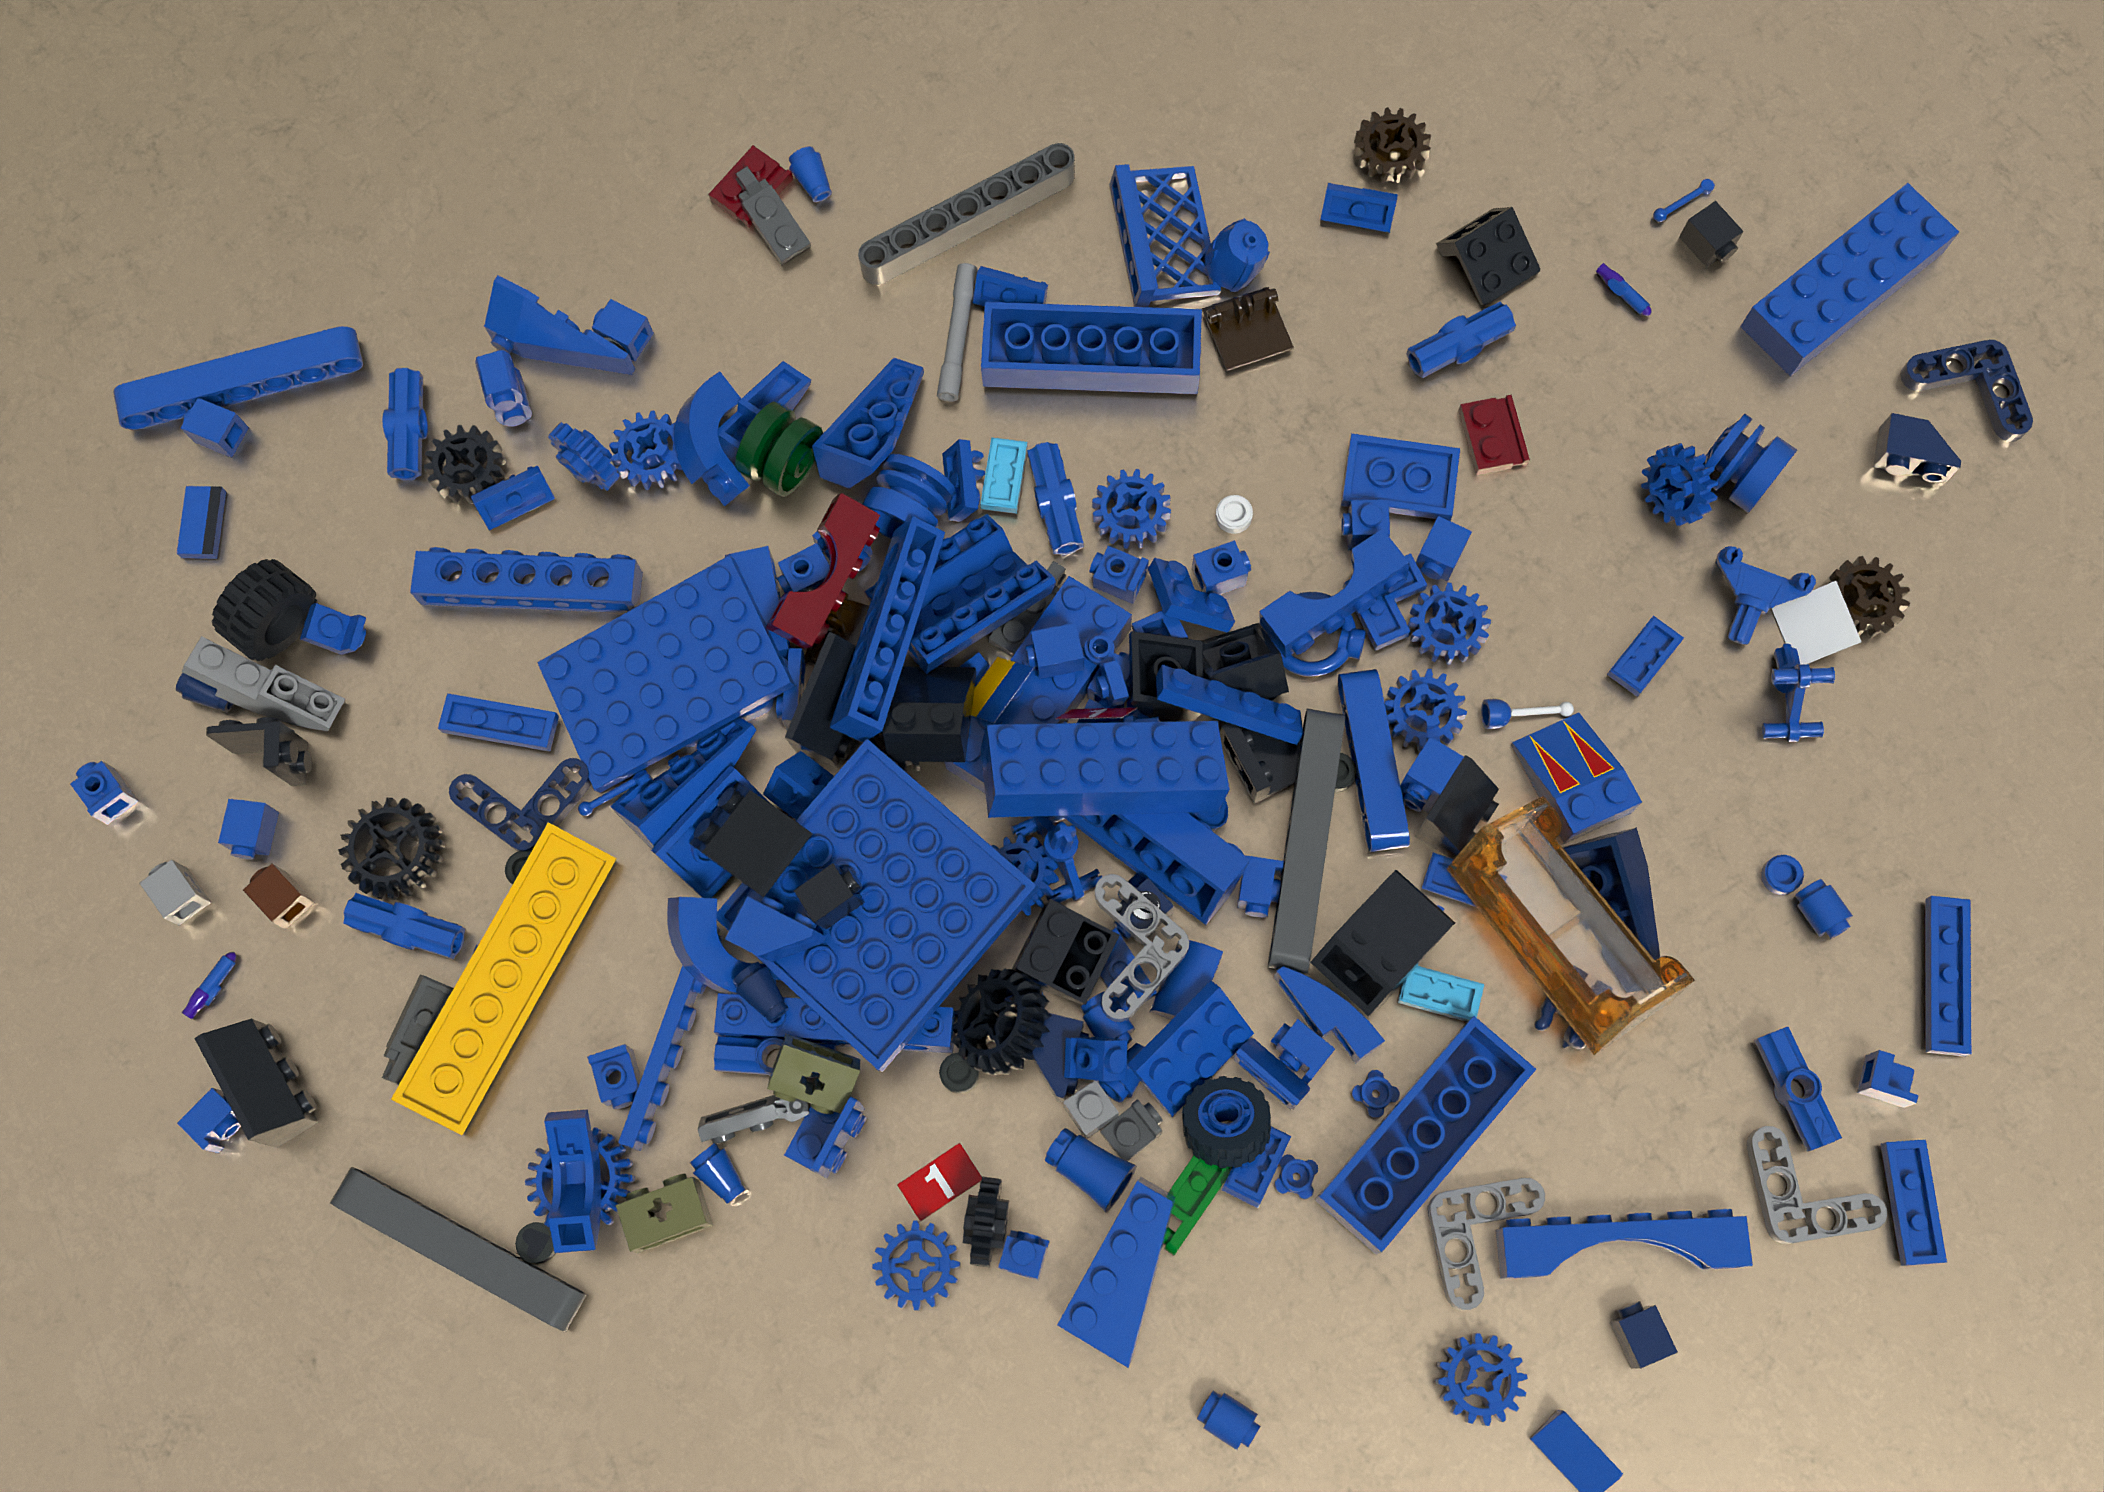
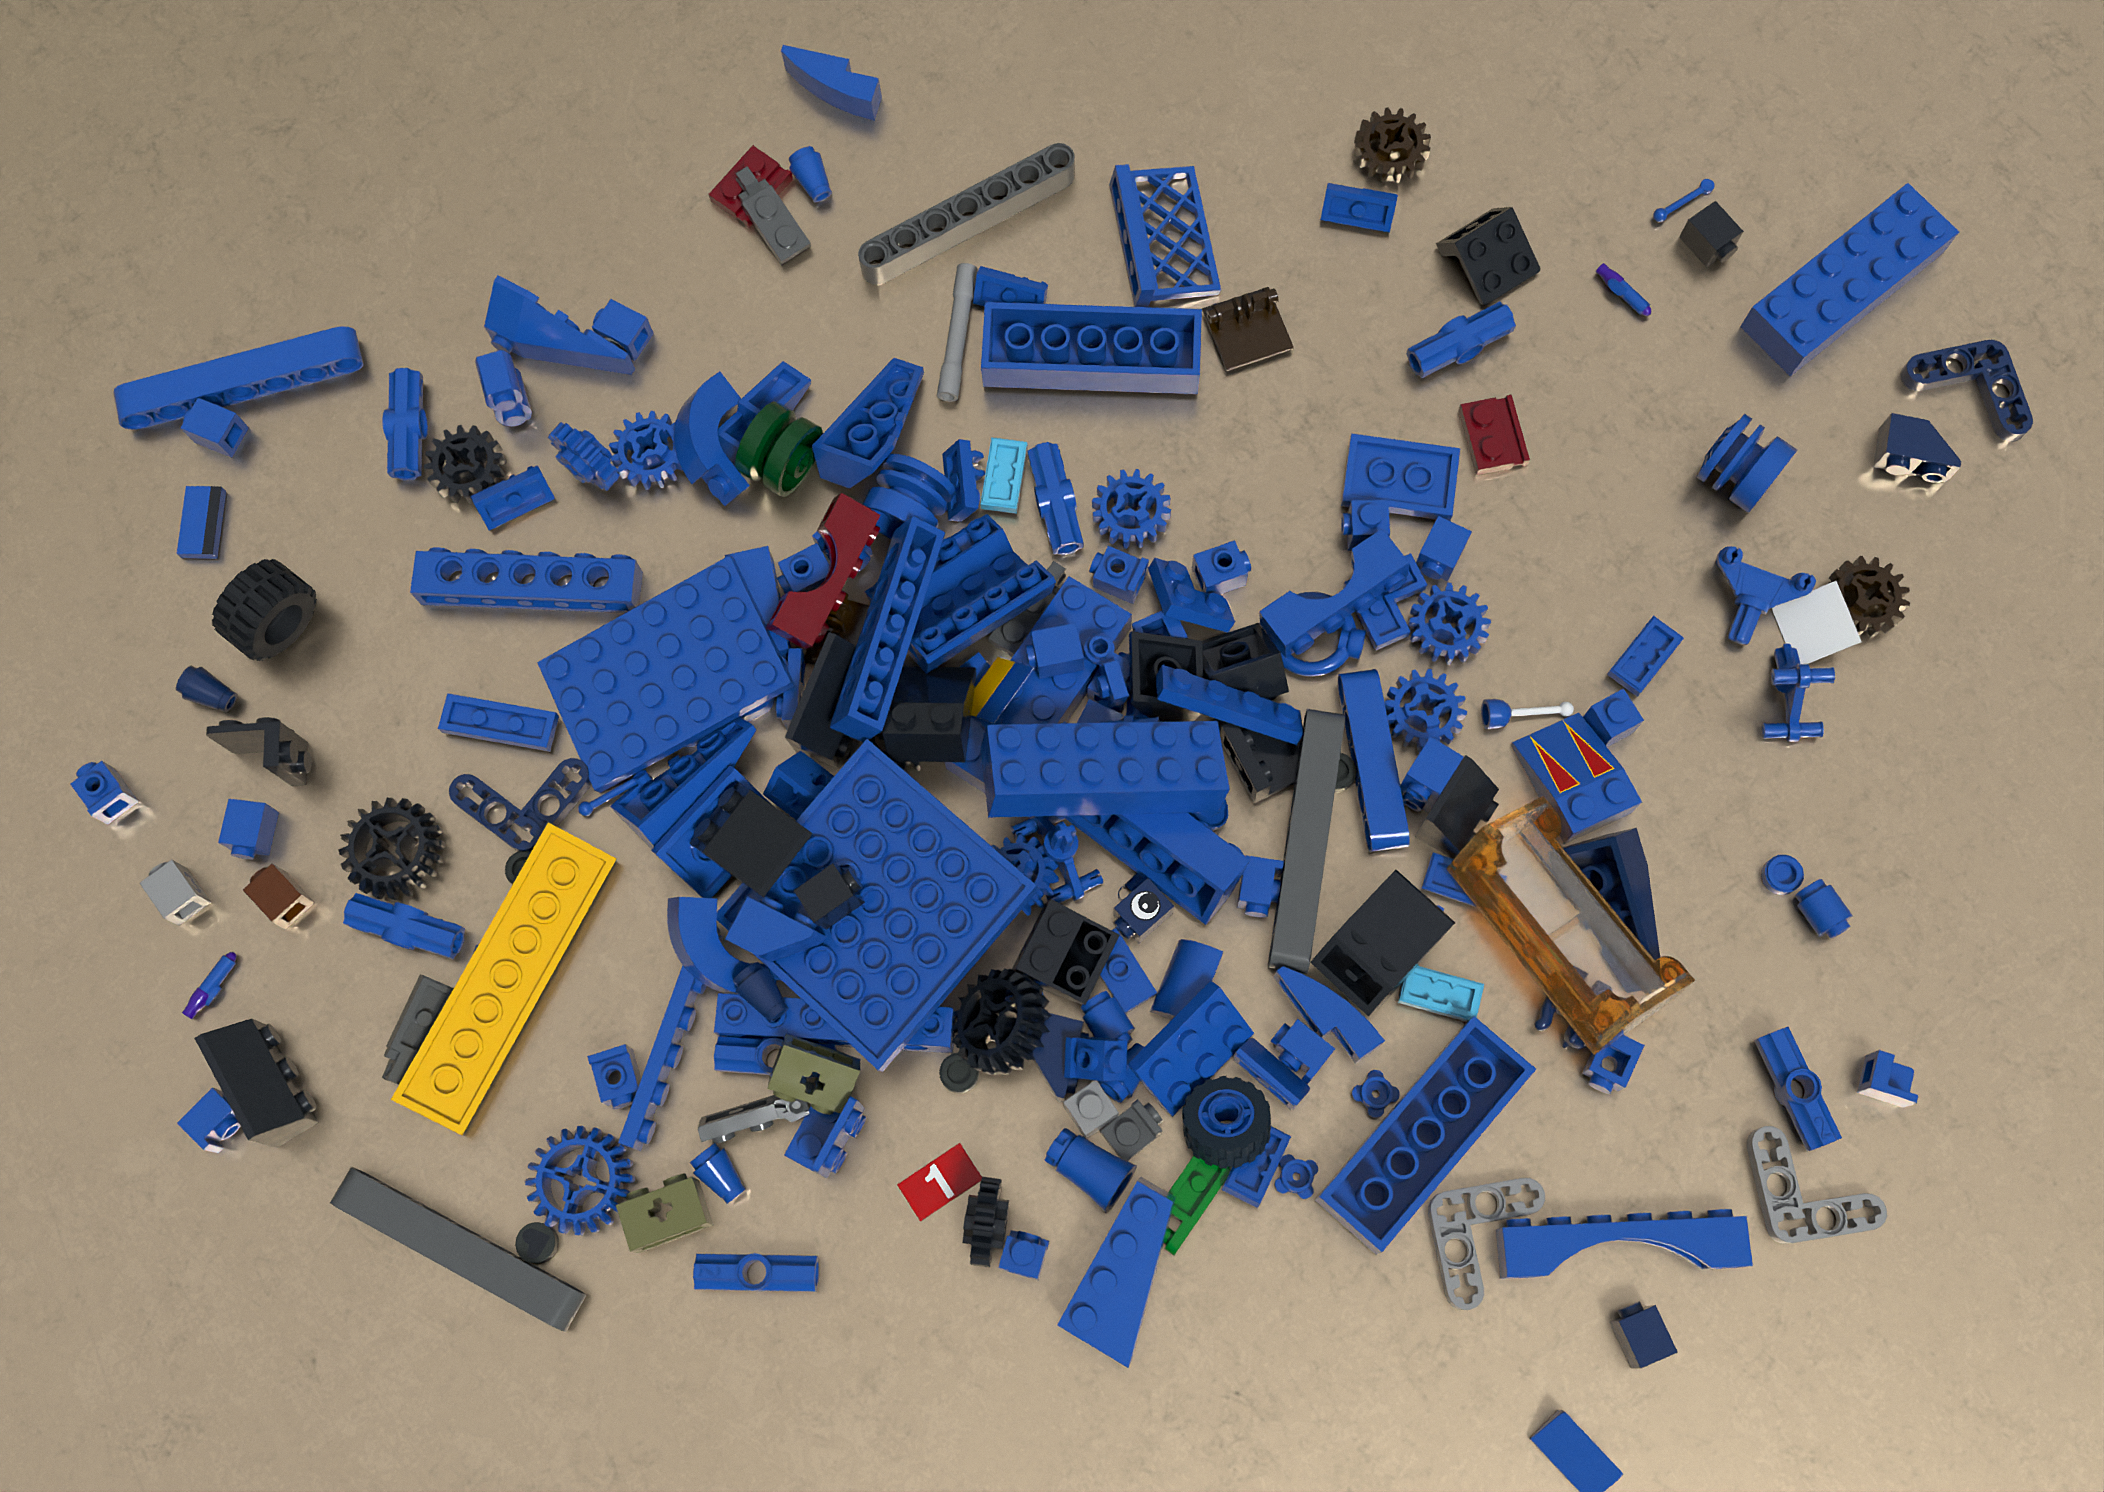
light grey slope [182,636,345,731] -> none
blue bracket [300,603,366,655] -> none
blue arch [544,1109,601,1253] -> none
blue gear [872,1220,961,1311] -> none
red sticker [1055,707,1138,719] -> none
light grey beam [1095,874,1189,1022] -> none
blue brick [1197,1390,1261,1450] -> none
blue helmet [1205,218,1270,292] -> none
white tile [1216,495,1253,534] -> none
blue gear [1435,1333,1528,1426] -> none
blue gear [1641,443,1718,526] -> none
blue plate [1881,1139,1947,1266] -> none
blue plate [1925,896,1972,1057] -> none
none -> blue piece [693,1253,819,1292]
none -> blue slope [781,45,882,121]
none -> blue brick [1582,1027,1645,1094]
none -> blue brick [1583,688,1644,747]

